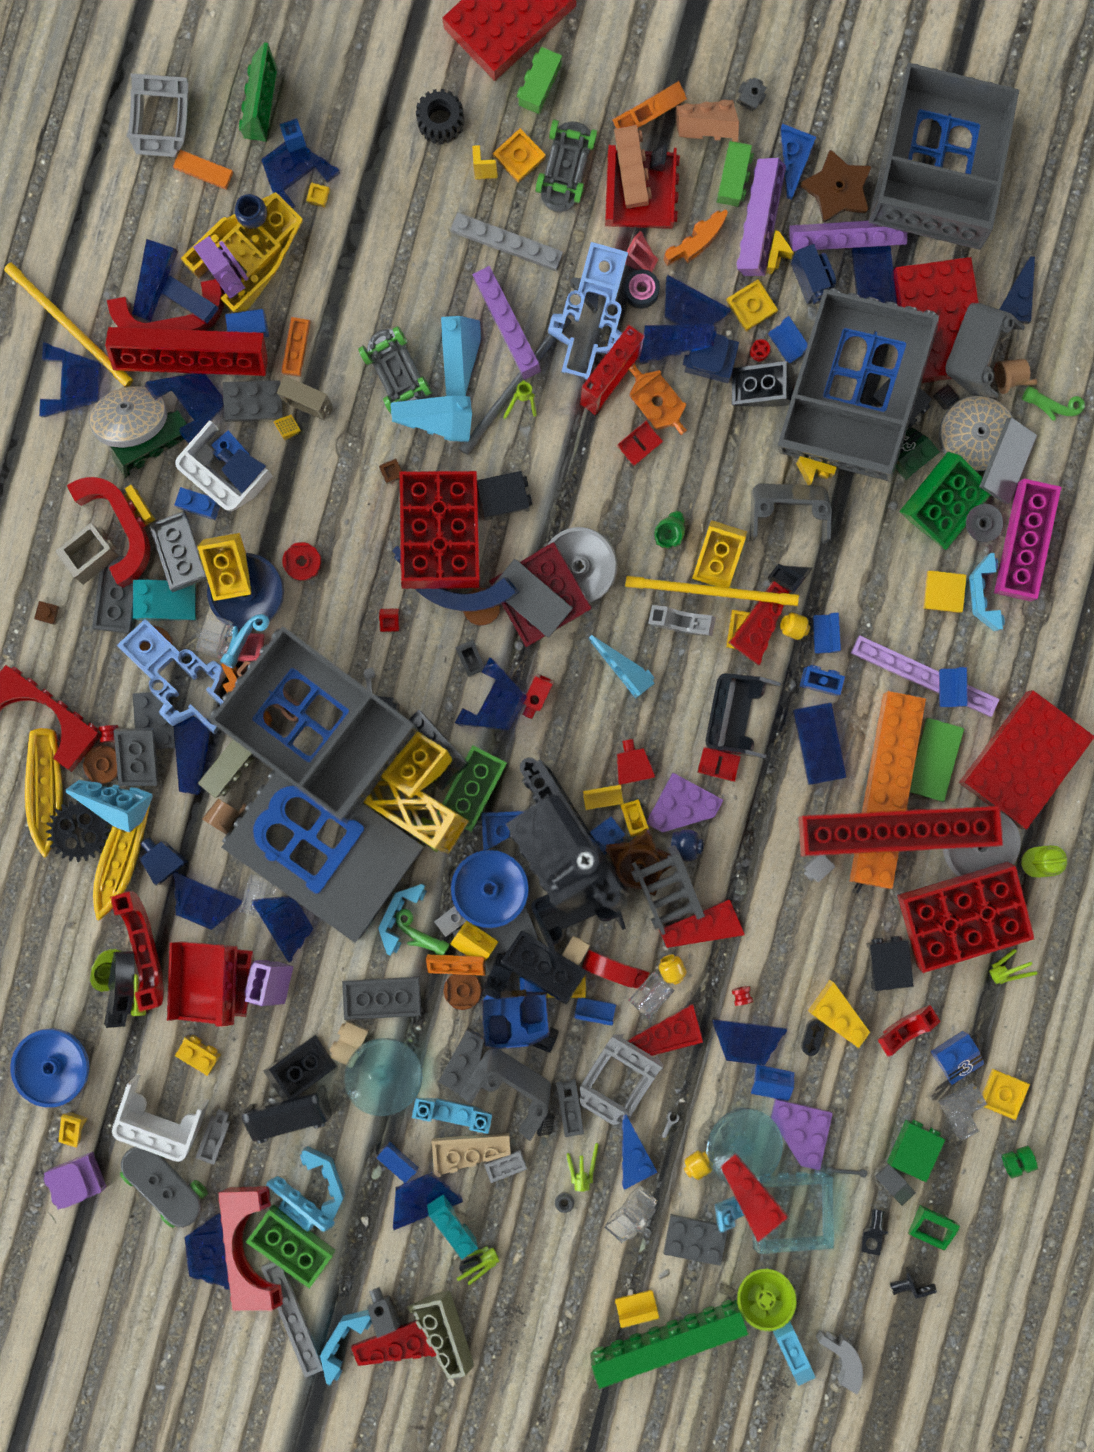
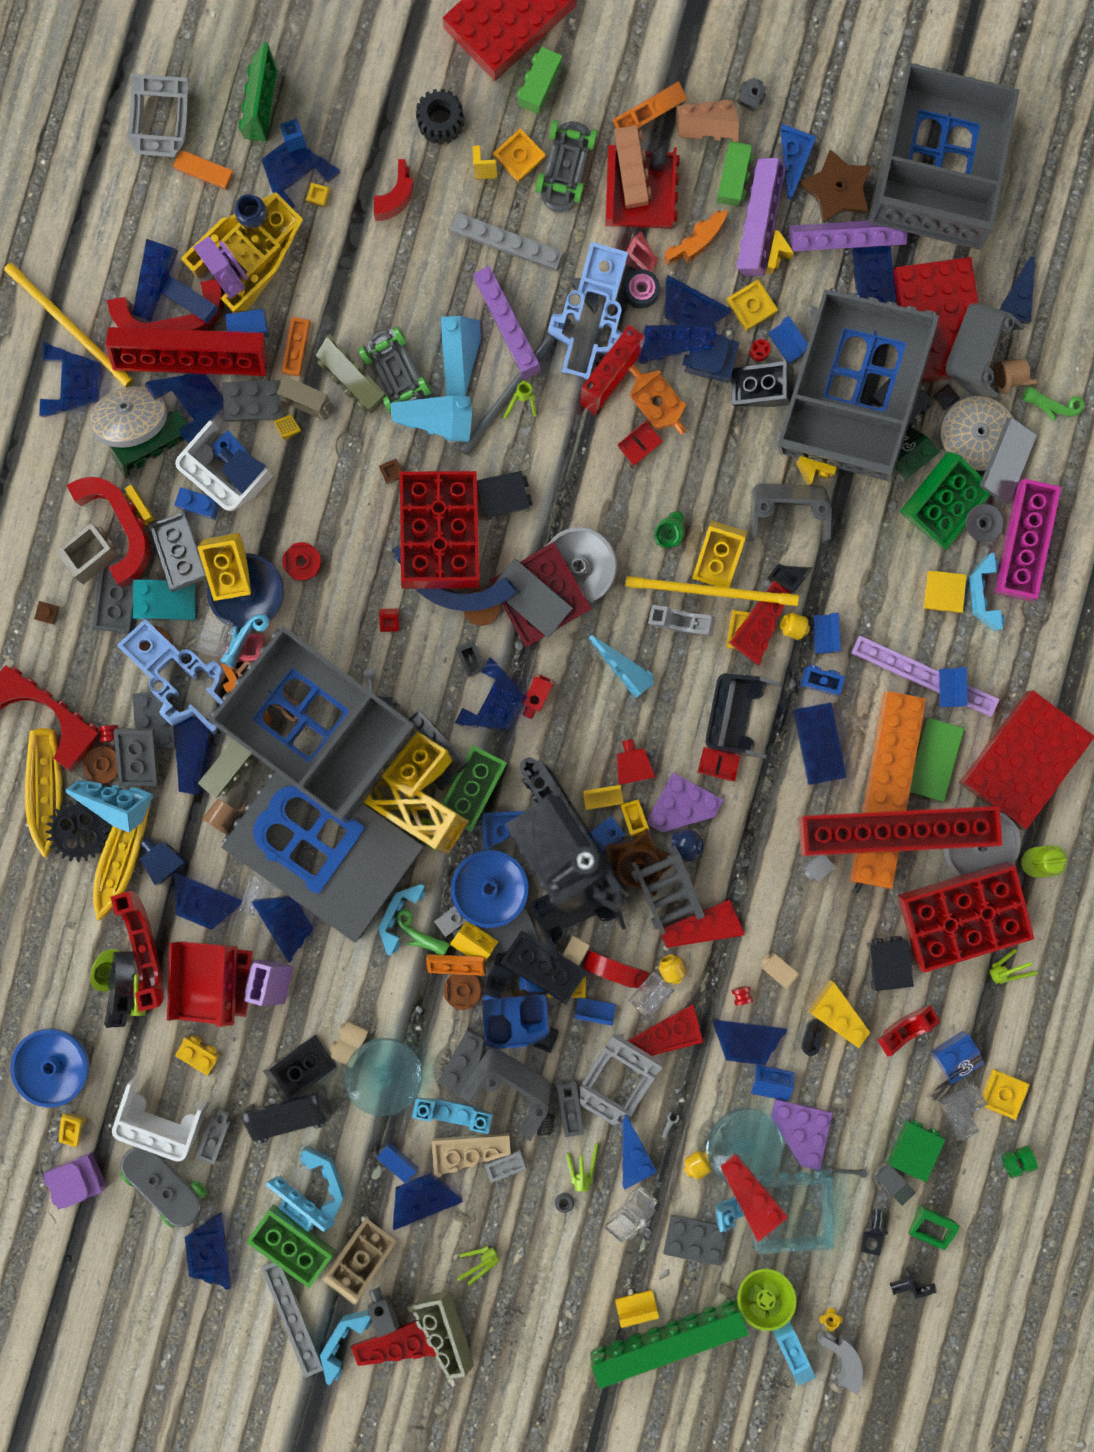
arch [218,1186,283,1311] -> none
dark grey tile [342,976,422,1020] -> none
teal arch [427,1194,478,1259] -> none
black slope [459,1256,482,1274] -> none
dark blue brick [790,244,836,305] -> none
none -> olive wedge [316,334,386,414]
none -> tan brick [323,1218,397,1305]
none -> red arch [374,159,414,221]
none -> tan slope [760,953,799,989]
none -> yellow plate [819,1307,843,1331]

